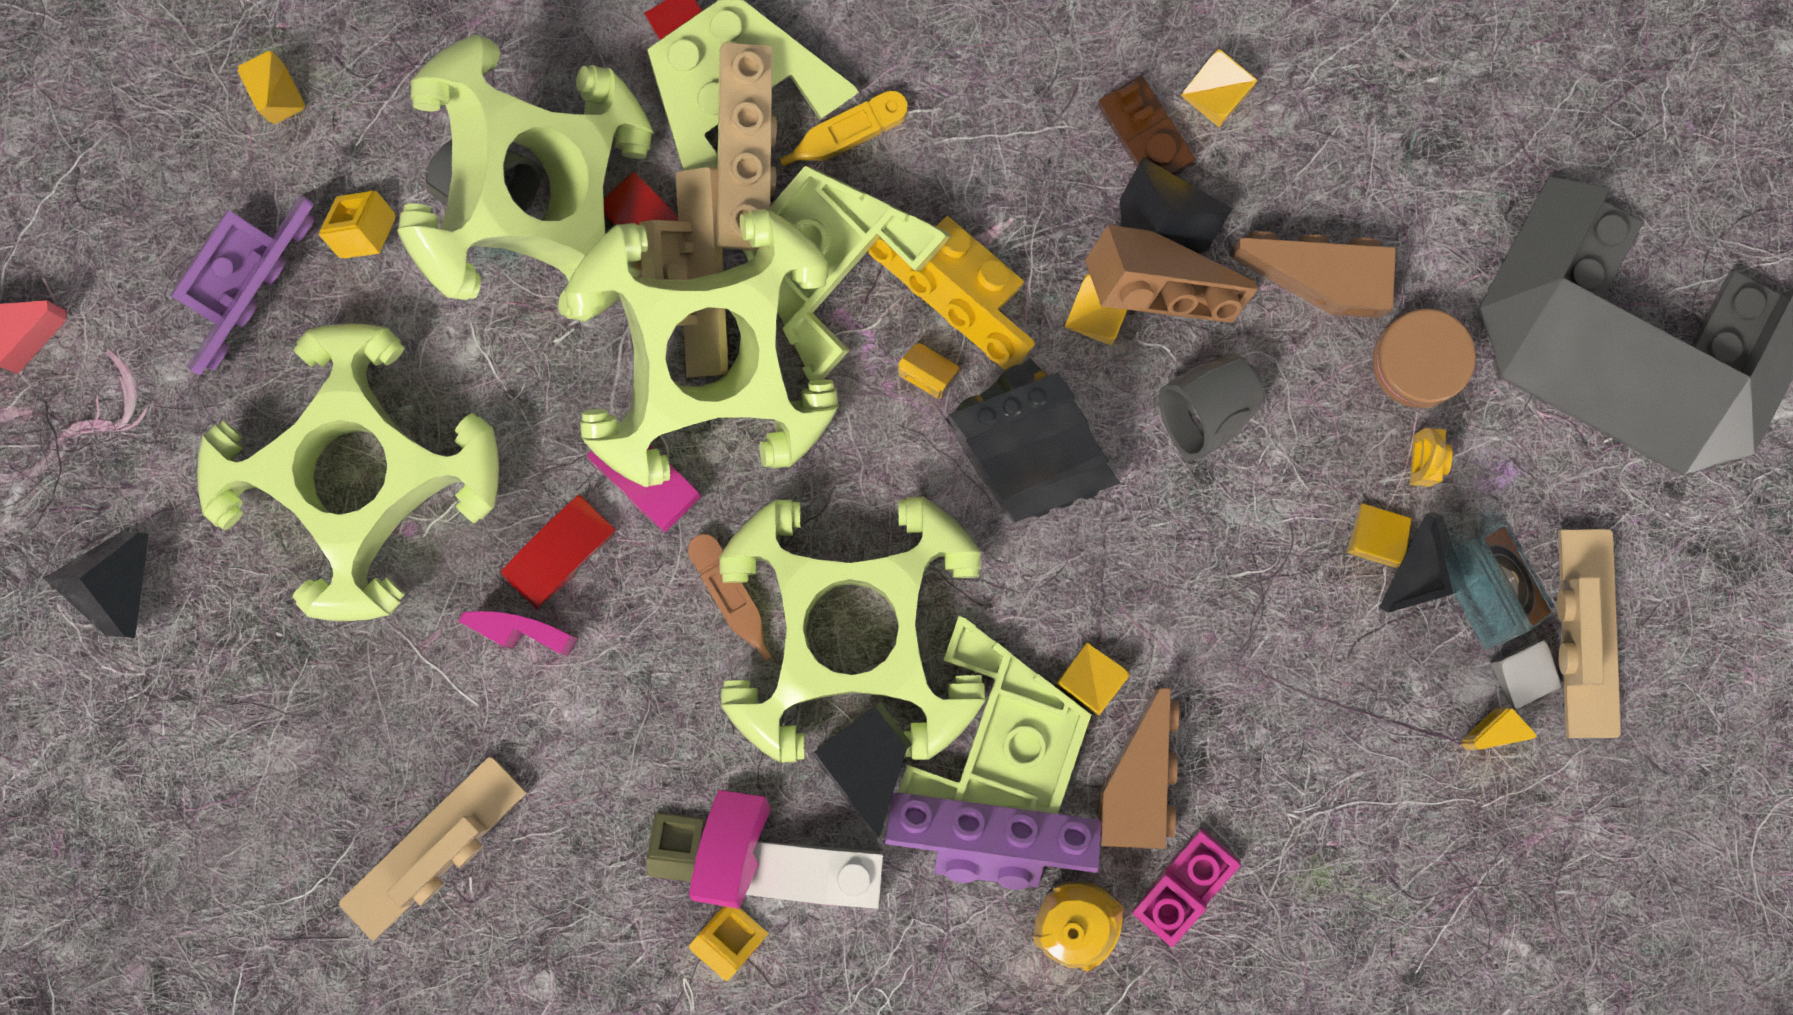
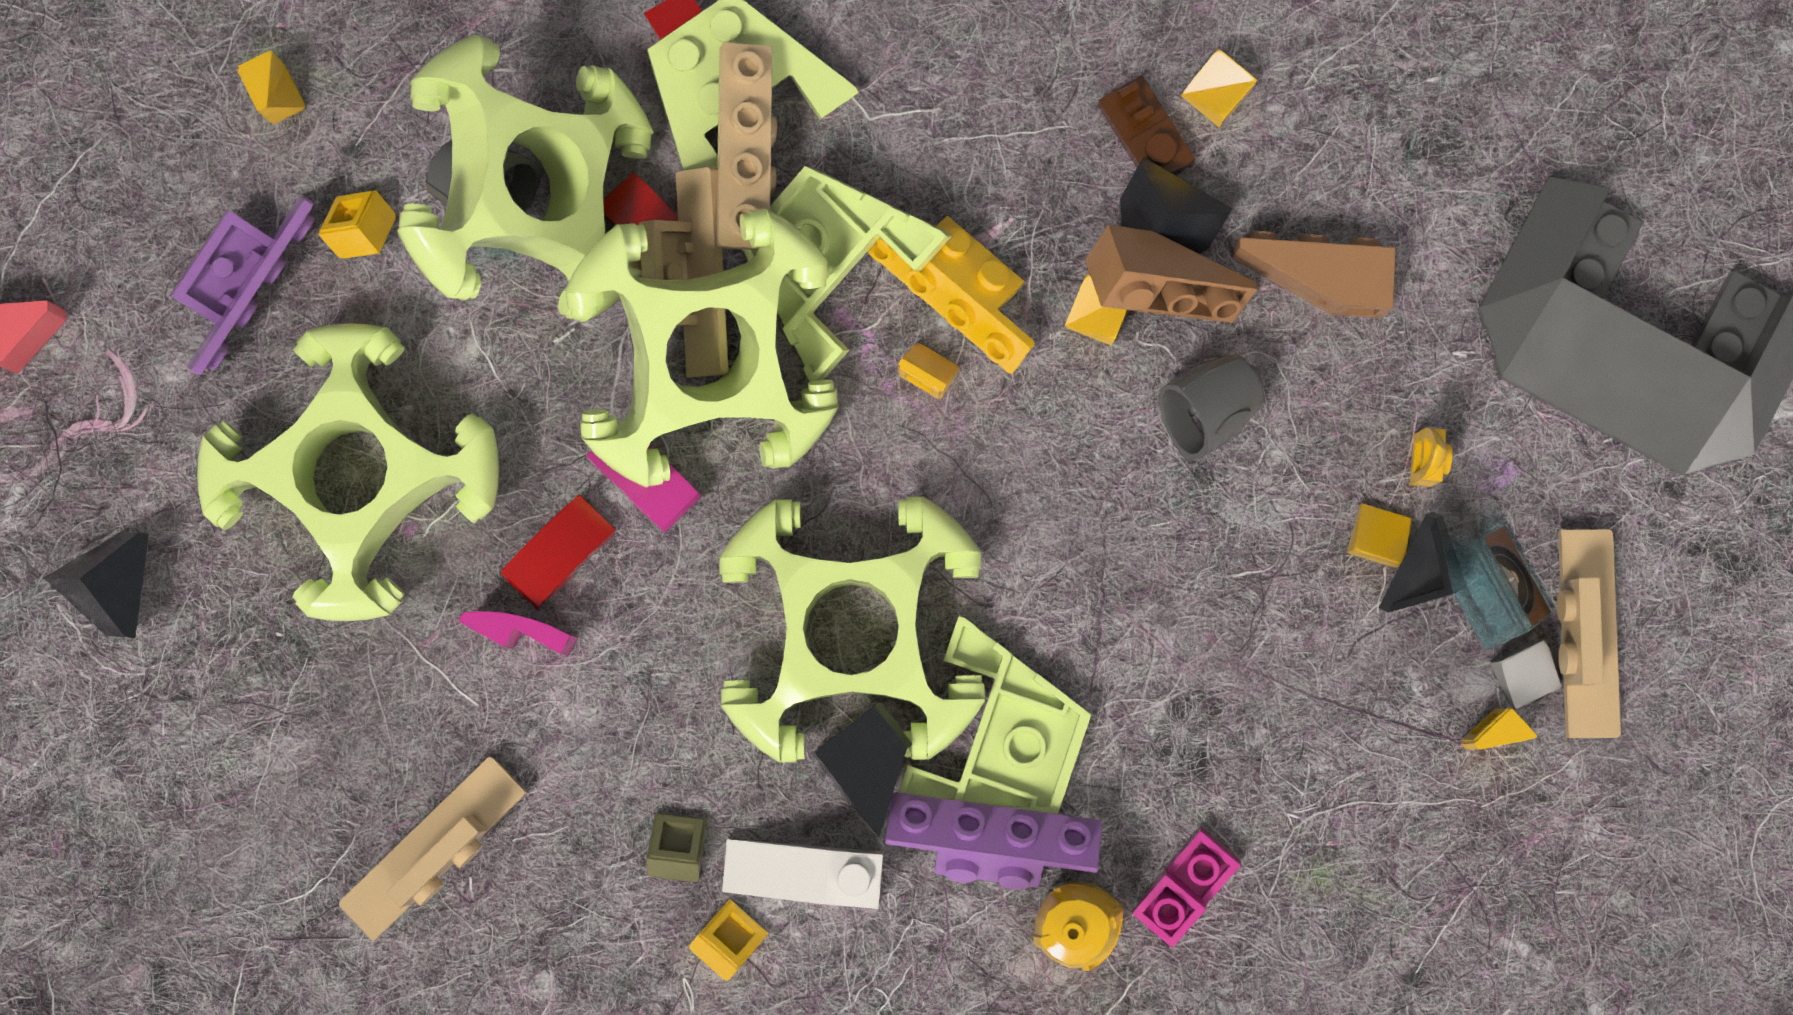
nougat piece [688,534,772,662] -> none
dark pink slope [689,790,771,909] -> none
yellow piece [779,91,907,167] -> none
black slope [946,358,1120,523] -> none
yellow slope [1055,643,1131,716] -> none
medium nougat slope [1098,688,1179,849] -> none
medium nougat head [1372,309,1476,409] -> none

